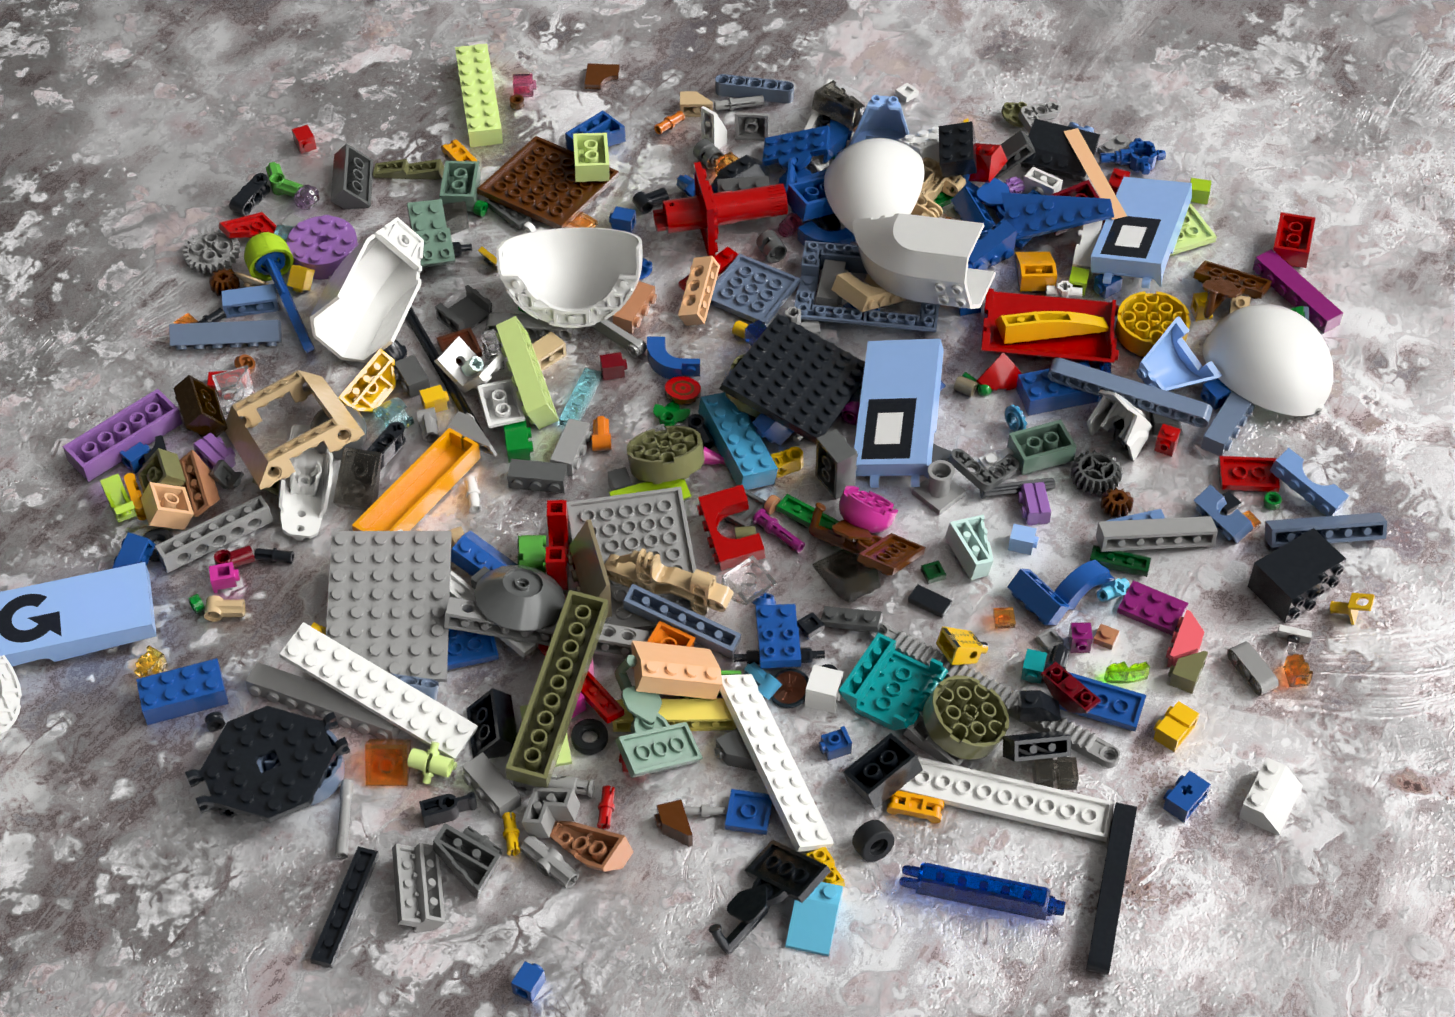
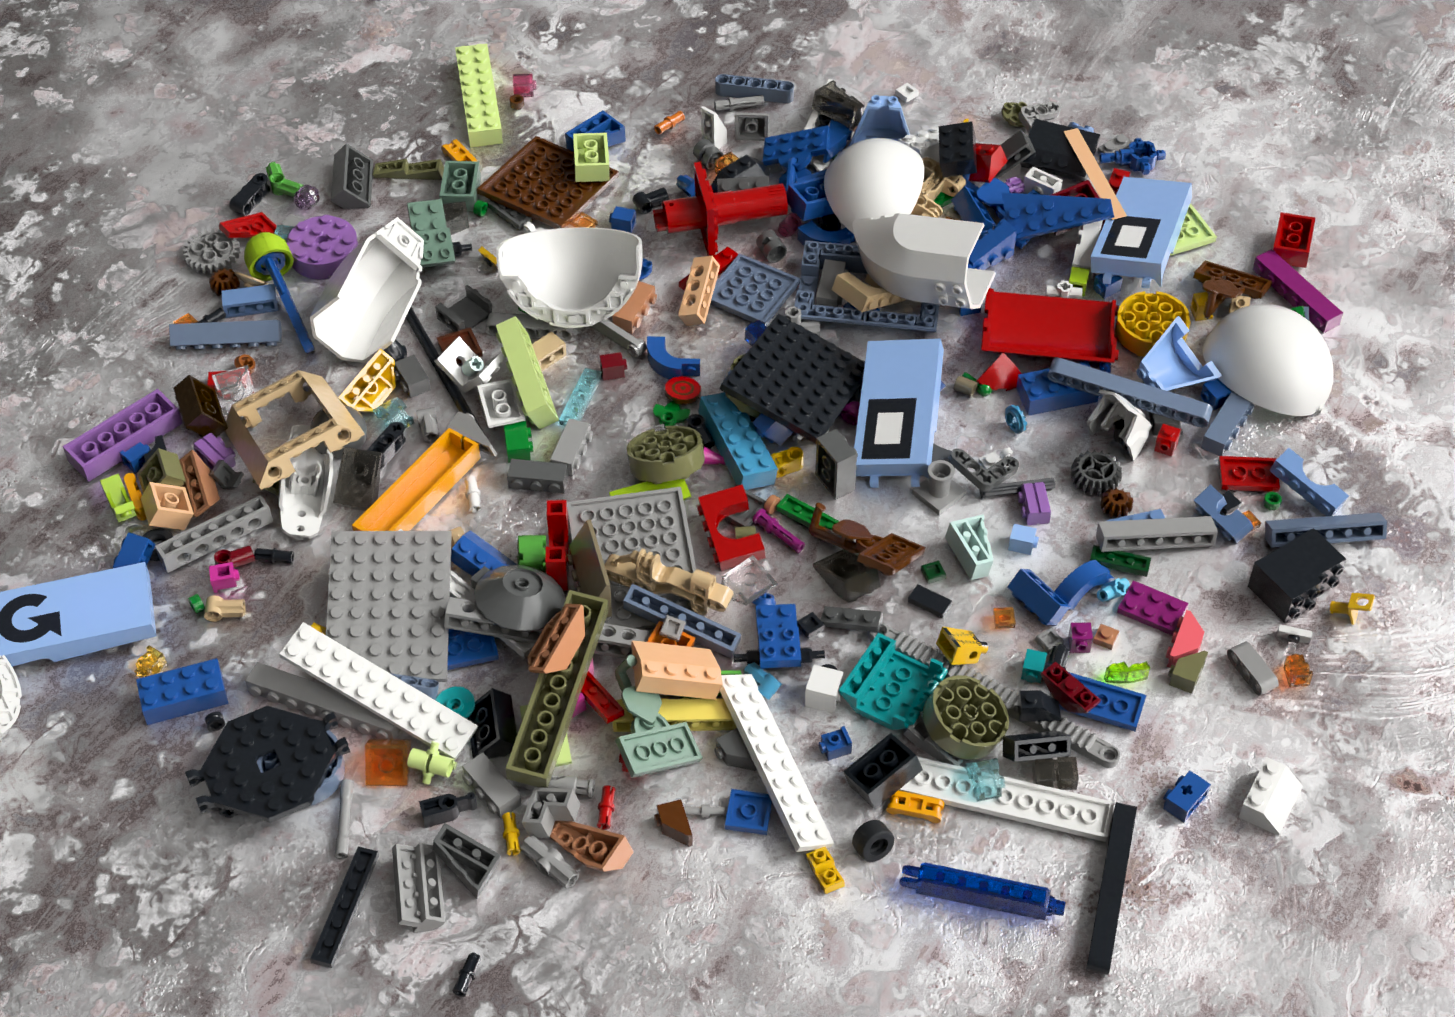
yellow brick [287,265,315,293] -> none
red brick [292,125,317,154] -> none
yellow brick [419,384,449,413] -> none
dark grey pin [463,826,503,855] -> none
clear brick [481,329,505,371] -> none
blue brick [511,961,546,1002] -> none
black tyre [571,719,608,755] -> none
reddish brown tile [584,63,620,90] -> none
orange piece [592,416,611,451] -> none
dark grey brick [607,467,633,491] -> none
tan slope [680,91,713,117] -> none
black plate [708,840,831,954] -> none
yellow piece [732,320,756,341] -> none
copper wheel [771,669,809,708] -> none
medium azure slope [785,882,843,957] -> none
dark pink cylinder [839,486,898,534] -> none
yellow wedge [995,311,1109,344] -> none
sand green brick [1007,419,1077,475] -> none
light orange slope [1015,252,1057,291] -> none
yellow piece [1153,701,1199,752] -> none
lime brick [1190,178,1211,204] -> none
none -> teal dish [435,686,475,718]
none -> black axle [452,952,481,997]
none -> nougat wedge [527,604,585,674]
none -> light grey tile [660,615,686,642]
none -> clear light blue cylinder [965,758,1005,802]

